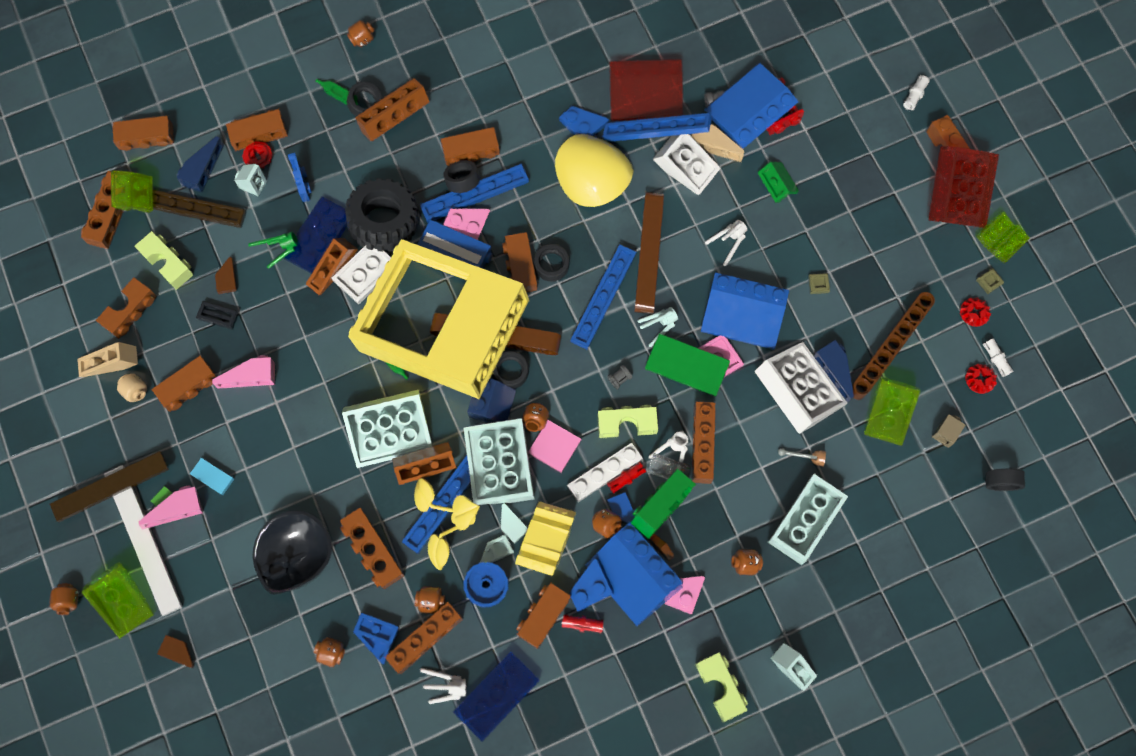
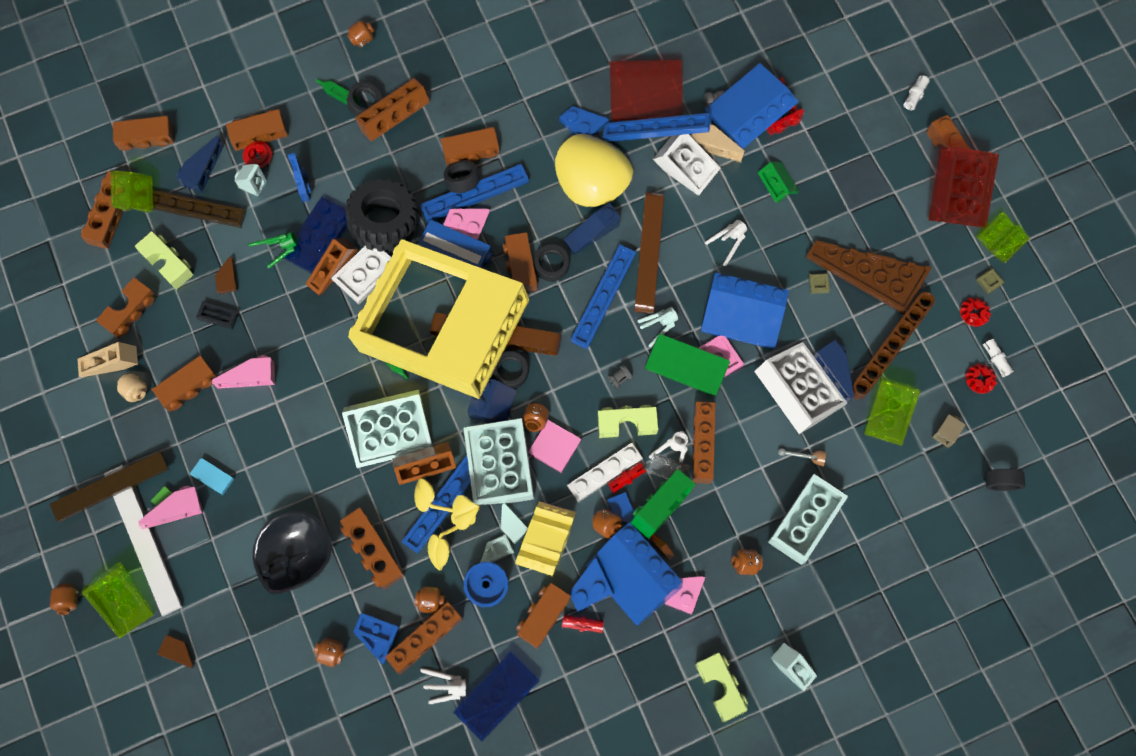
none -> dark blue slope [564,203,621,255]
none -> reddish brown wing [806,240,932,314]

